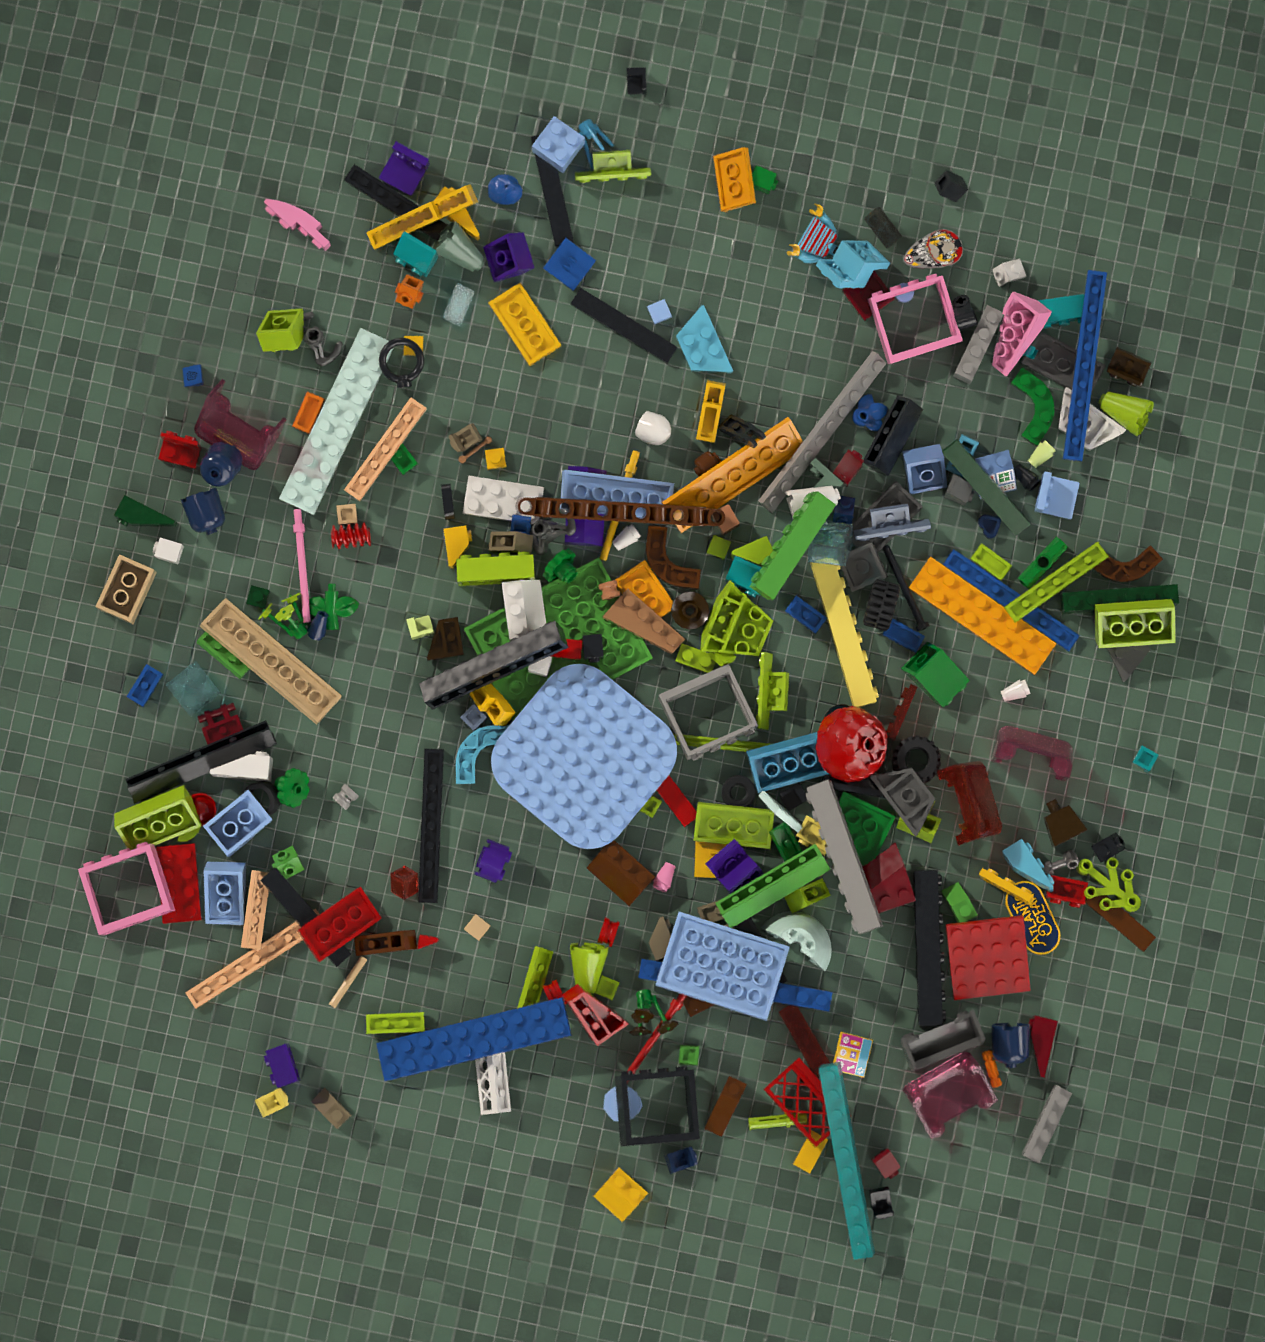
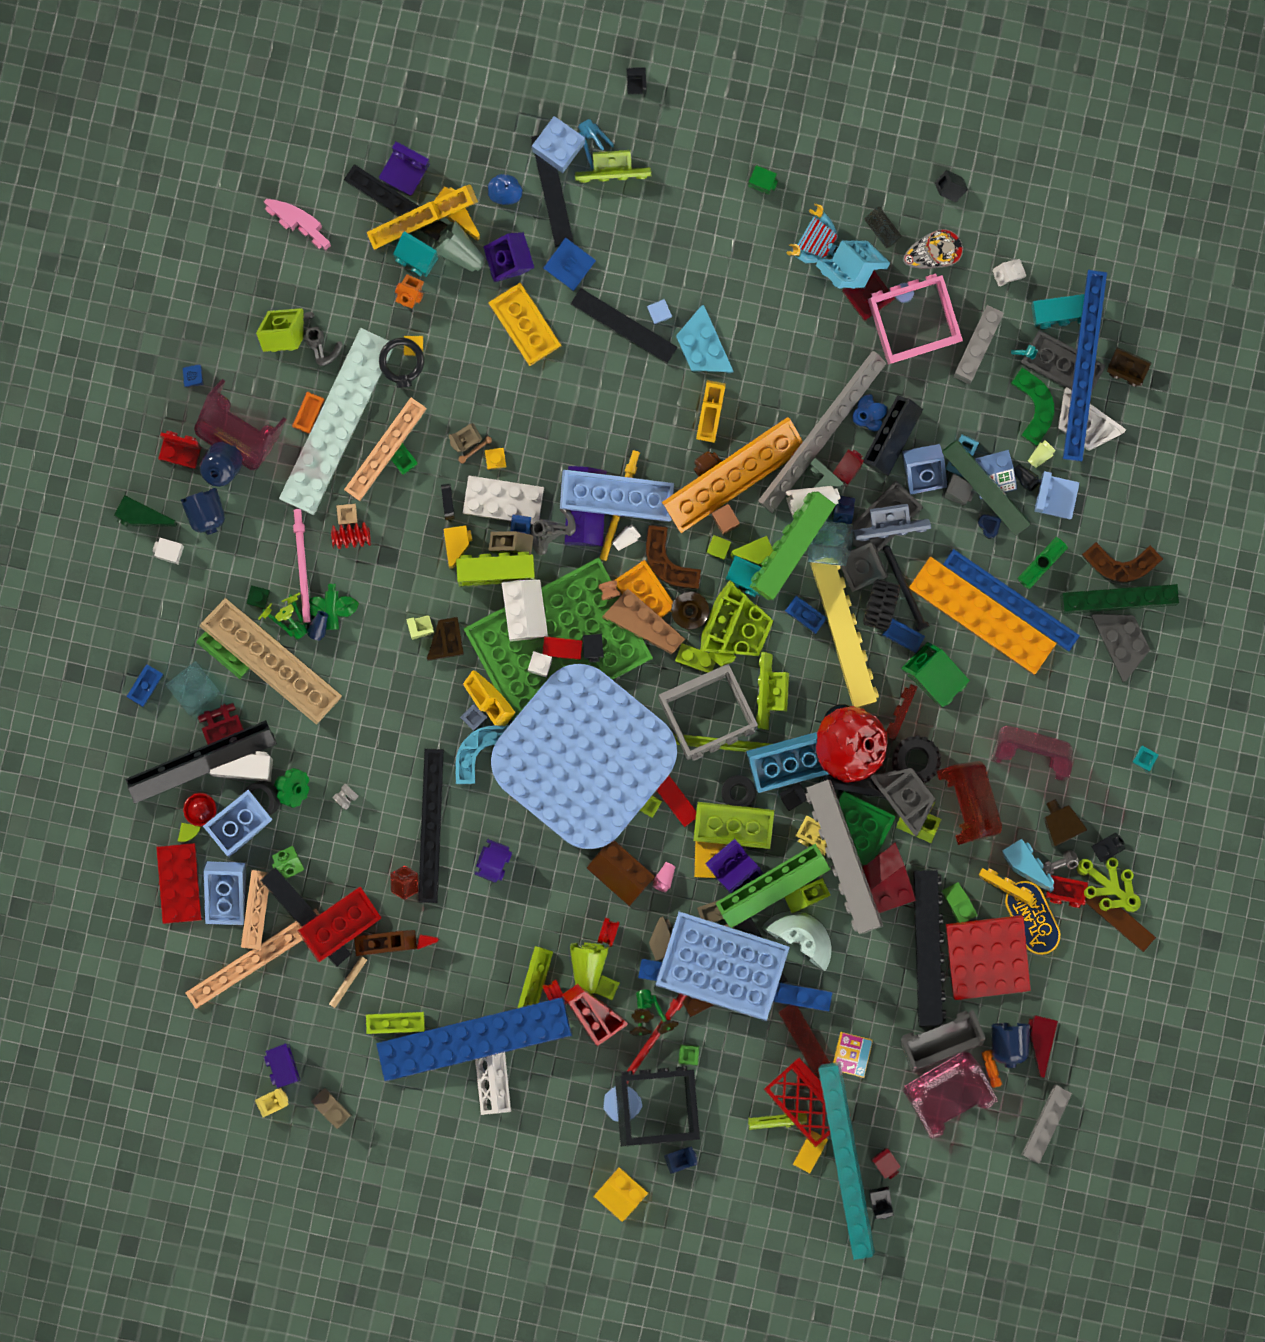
bright pink window [78,842,176,936] -> none
tan brick [96,554,157,624] -> none
lime slope [114,785,201,851] -> none
black brick [419,621,568,710] -> none
clear light blue slope [442,283,475,327] -> none
tan tile [464,914,491,941] -> none
reddish brown beam [515,497,725,526] -> none
green plant [542,548,578,583] -> none
white piece [635,411,671,445] -> none
reddish brown slope [704,1076,747,1137] -> none
light orange tile [713,147,756,212] -> none
black hinge [718,414,766,448] -> none
light aqua tile [758,791,802,833] -> none
green plate [769,822,802,862] -> none
black piece [953,295,978,330] -> none
lime tile [970,543,1012,581] -> none
bright pink wedge [992,292,1052,376] -> none
white cone [1001,680,1031,702] -> none
lime tile [1004,541,1109,623] -> none
lime brick [1095,599,1176,648] -> none
lime cone [1098,392,1154,436] -> none

